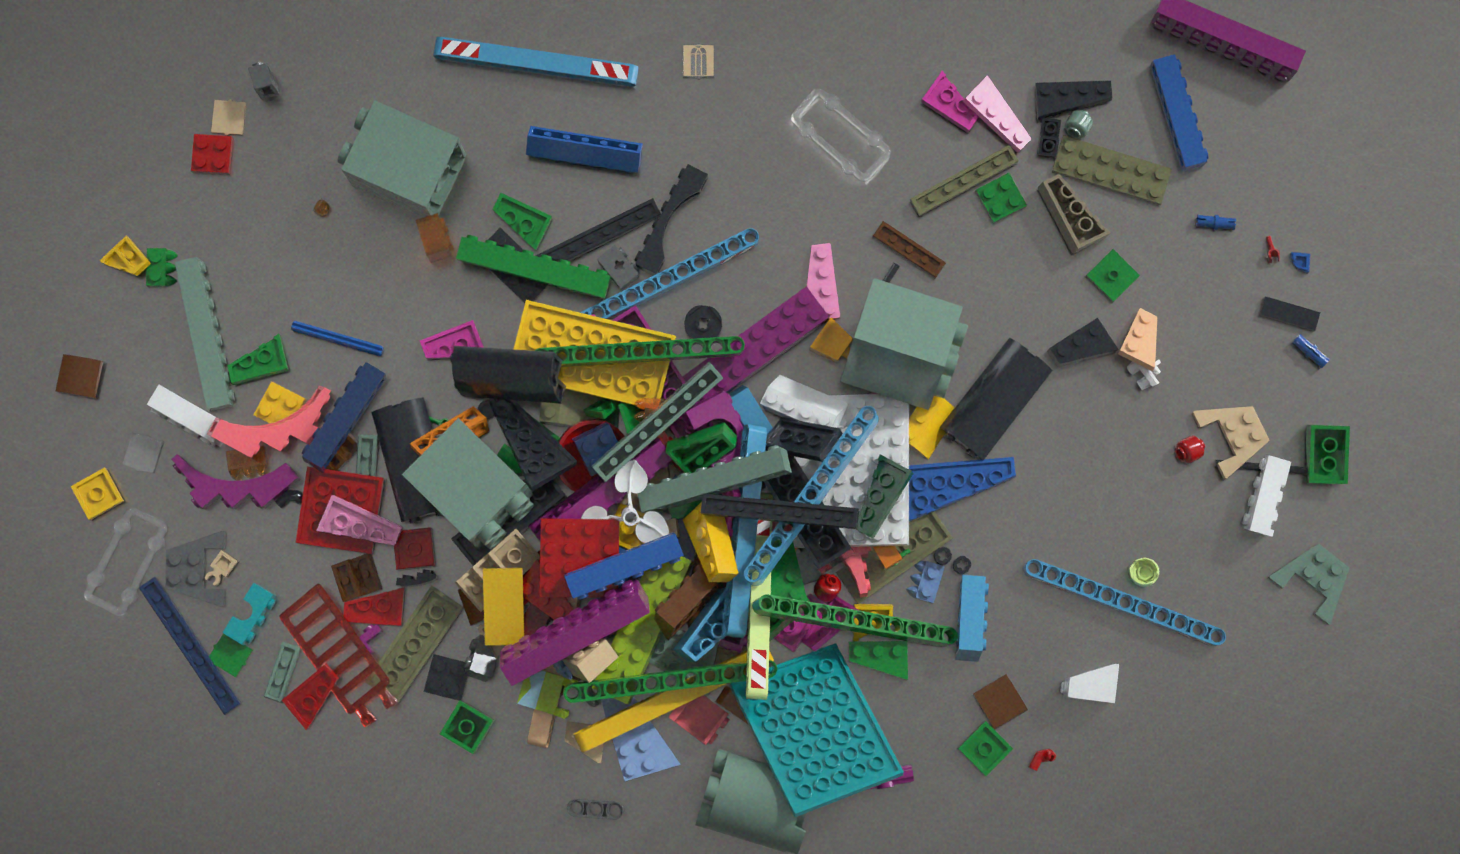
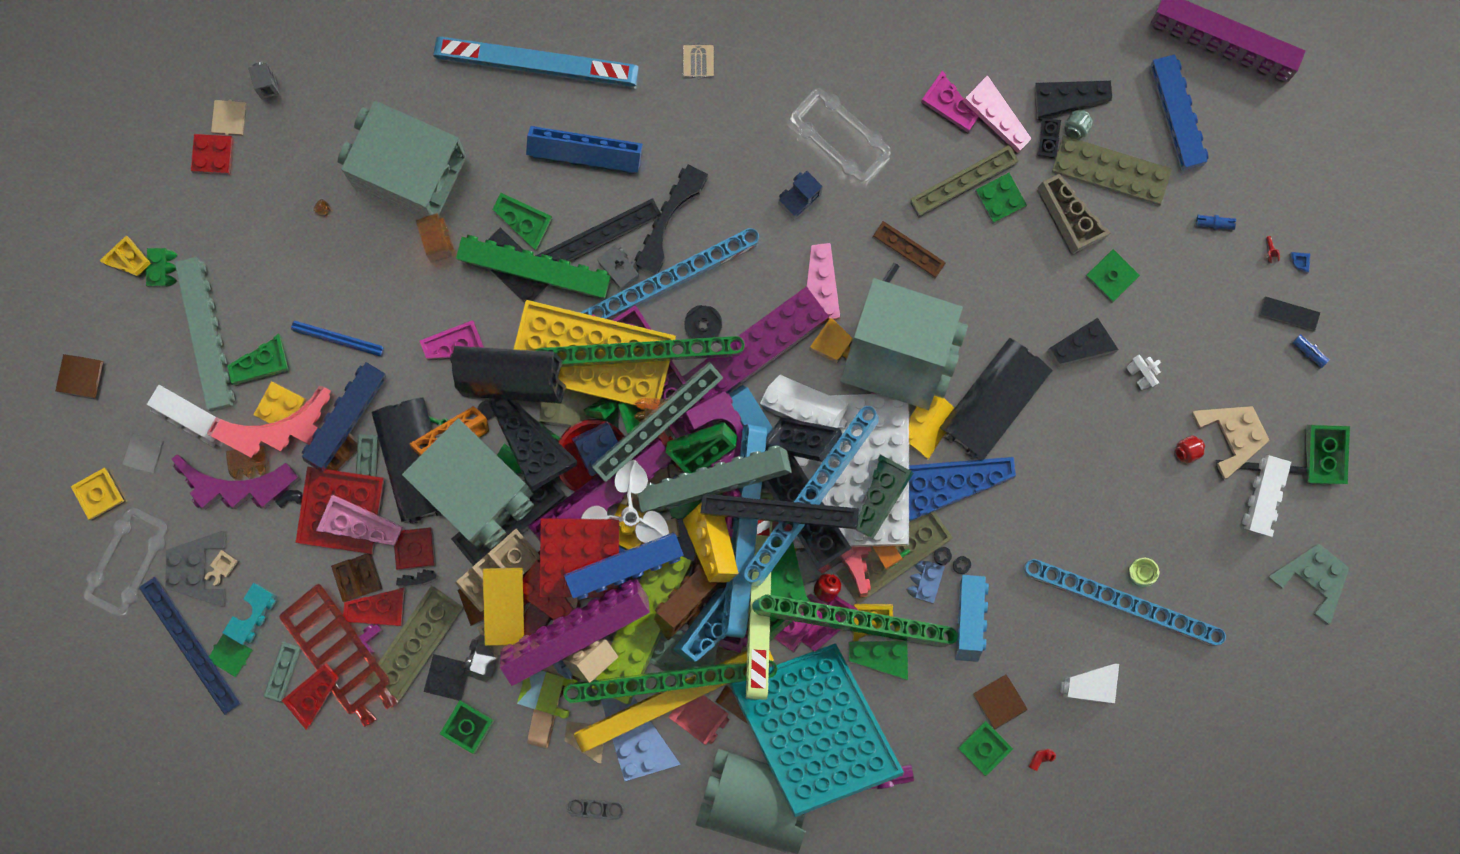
light nougat wing [1118,308,1157,371] -> none
none -> dark blue brick [778,171,823,220]

